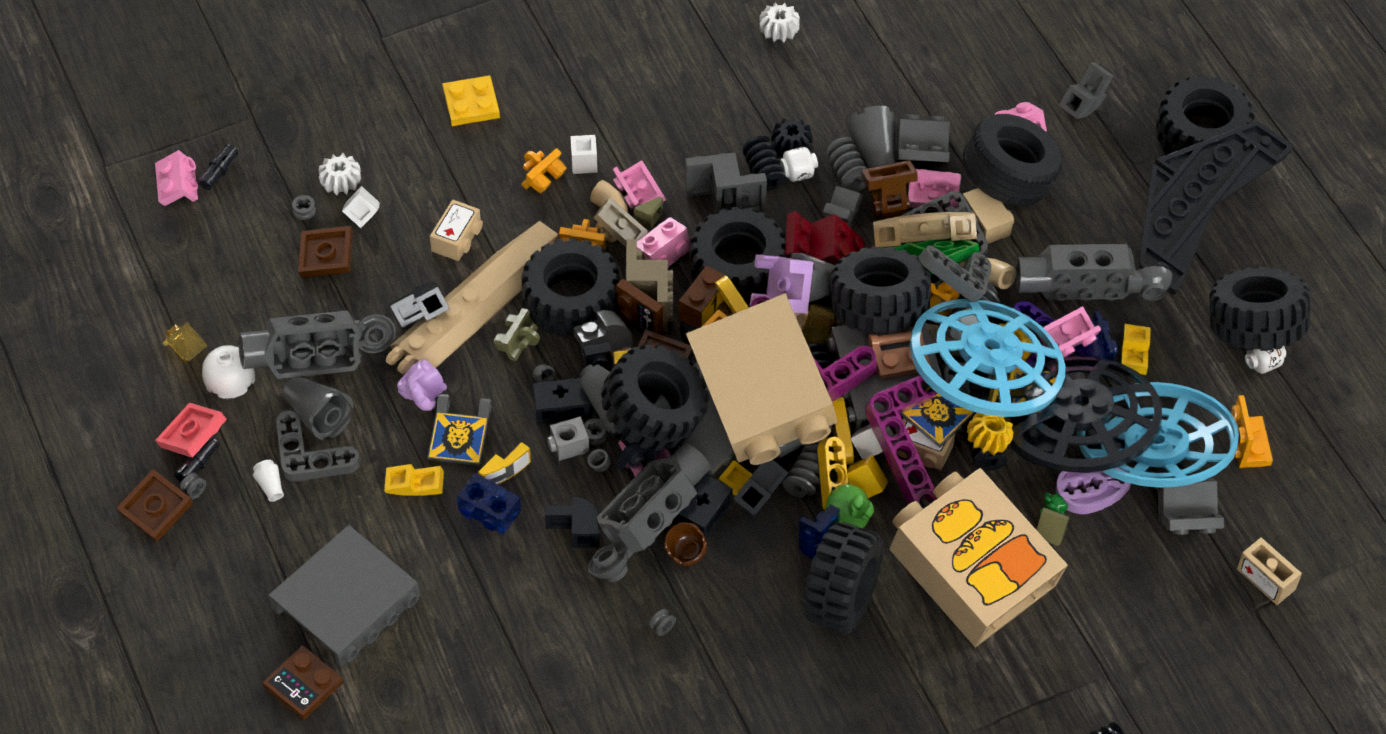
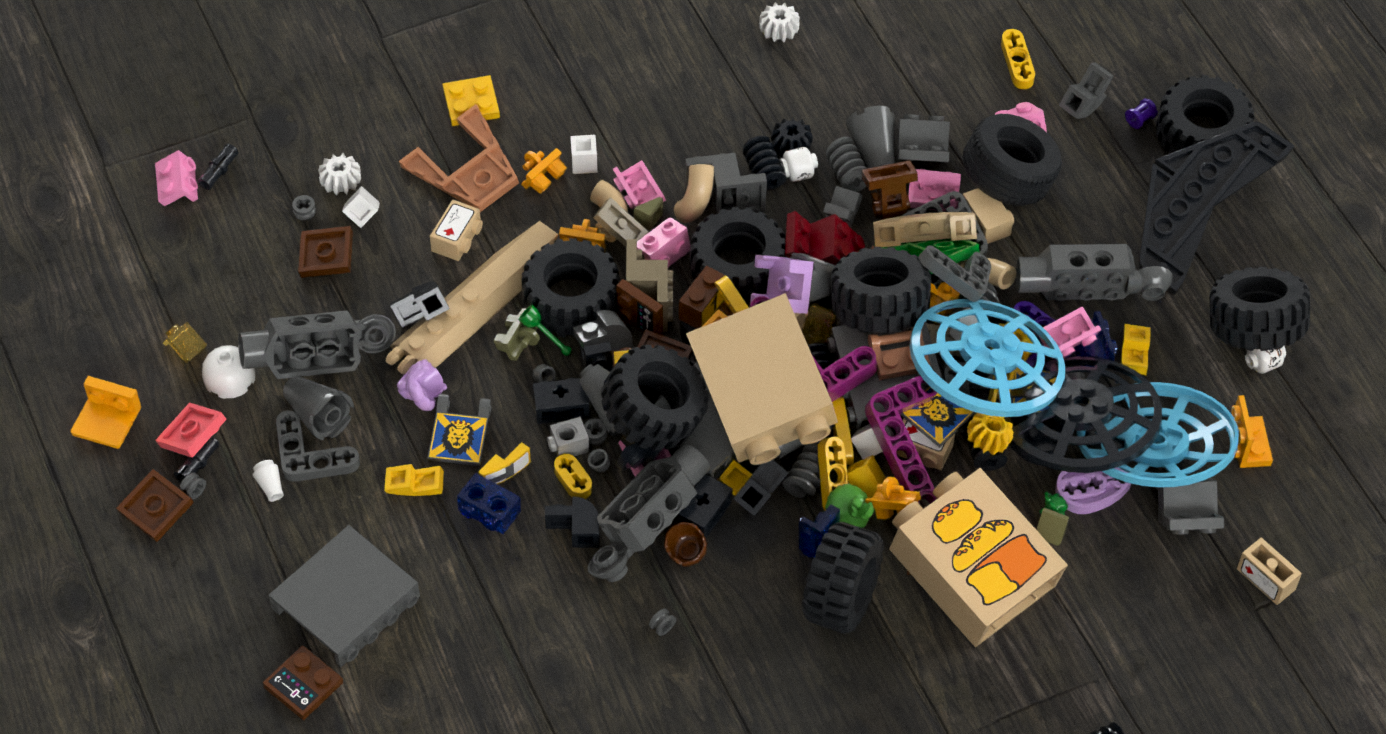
none -> light orange bracket [71,376,141,449]
none -> nougat wing [399,104,519,212]
none -> green hinge [518,305,572,356]
none -> yellow beam [554,454,592,499]
none -> tan cylinder [674,164,714,223]
none -> light orange hips [865,477,921,519]
none -> yellow beam [1001,29,1035,89]
none -> dark purple bush [1125,98,1158,129]

